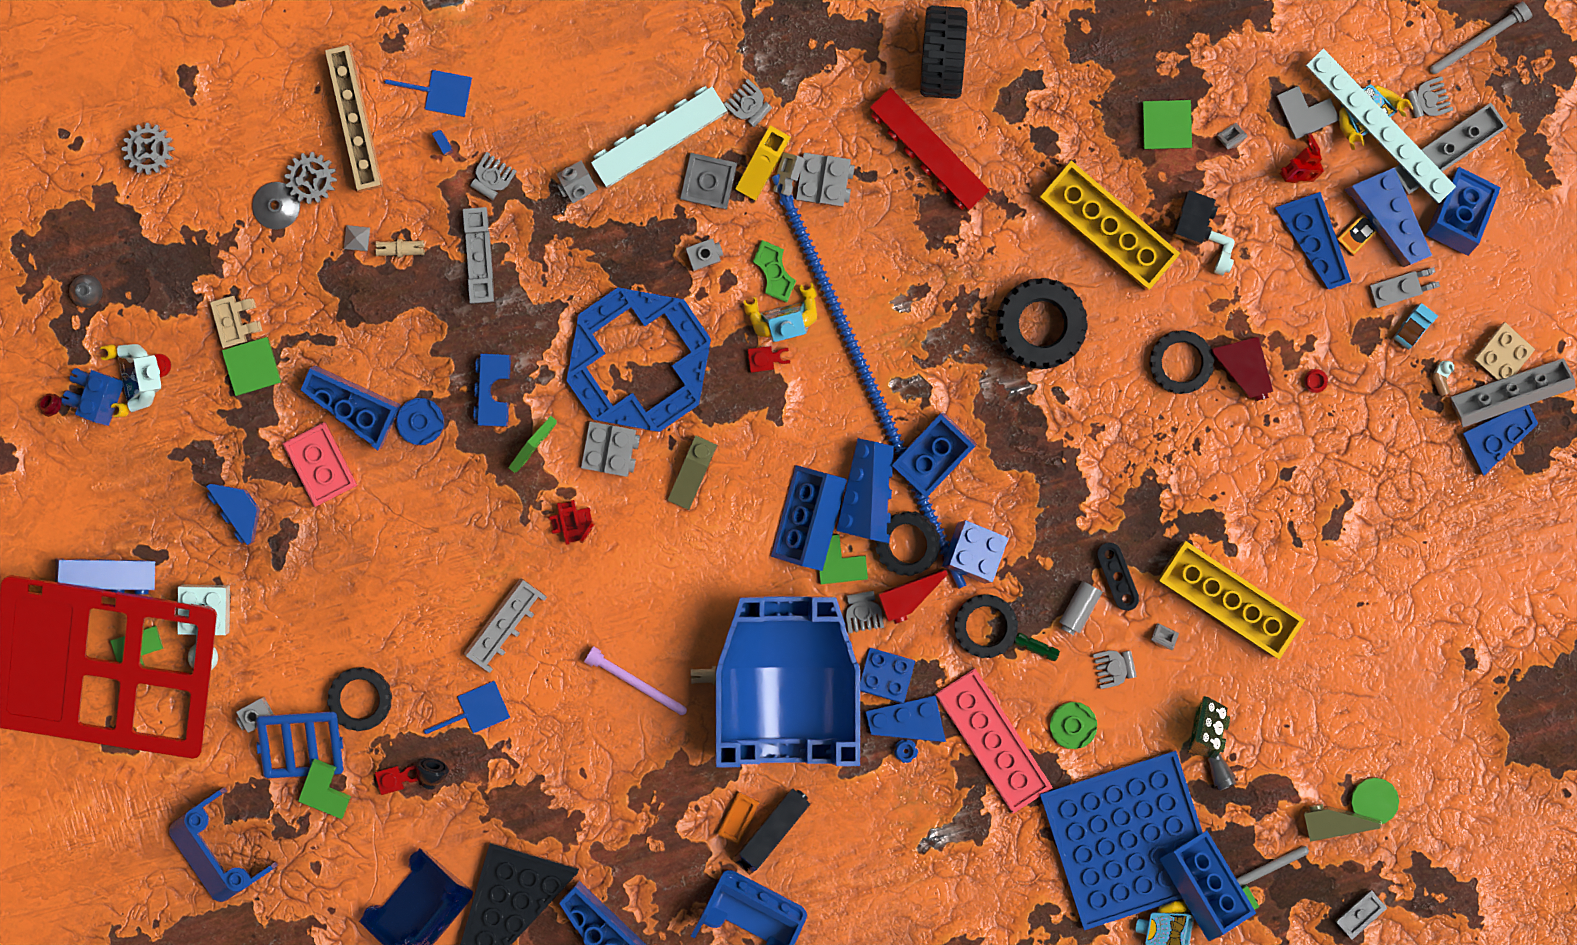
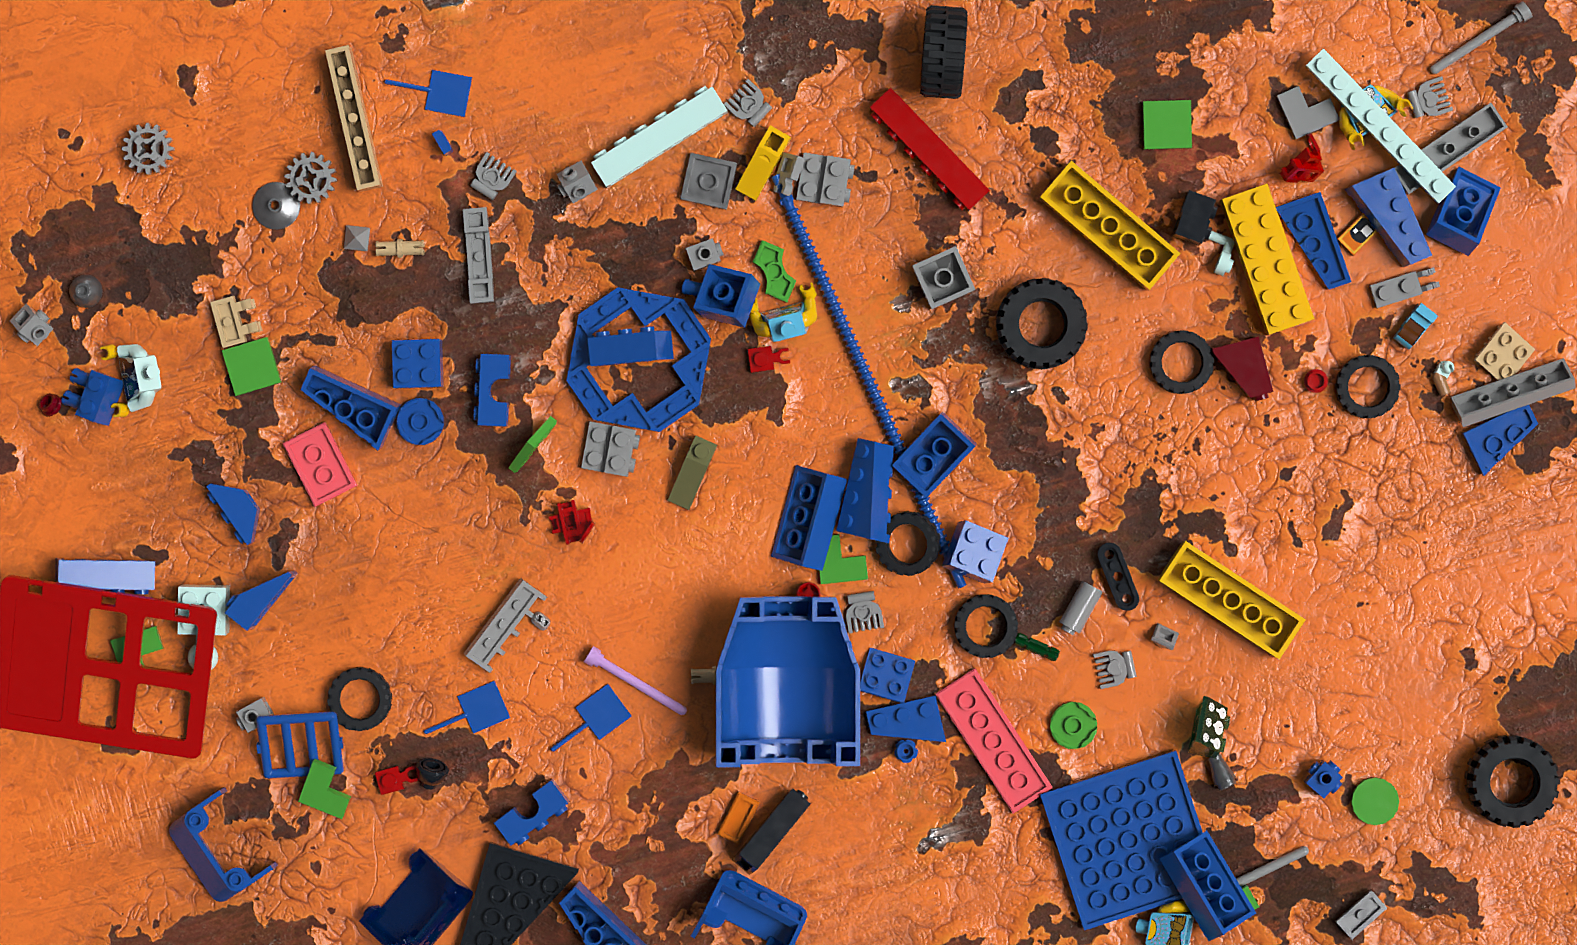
red plate [155,354,172,378] -> none
red slope [878,569,948,624] -> none
light grey slope [1216,123,1248,149] -> none
olive slope [1304,804,1382,842] -> none
none -> light grey brick [10,304,53,346]
none -> blue slope [225,571,298,631]
none -> blue brick [392,339,444,389]
none -> blue arch [494,779,570,846]
none -> light grey rock [531,612,550,631]
none -> blue piece [551,684,632,752]
none -> blue wedge [588,326,674,366]
none -> blue brick [682,264,760,328]
none -> red wheel [797,582,821,596]
none -> light grey slope [912,246,975,310]
none -> yellow brick [1220,184,1314,336]
none -> blue brick [1304,760,1343,799]
none -> black tyre [1335,355,1401,418]
none -> black tyre [1464,735,1560,828]

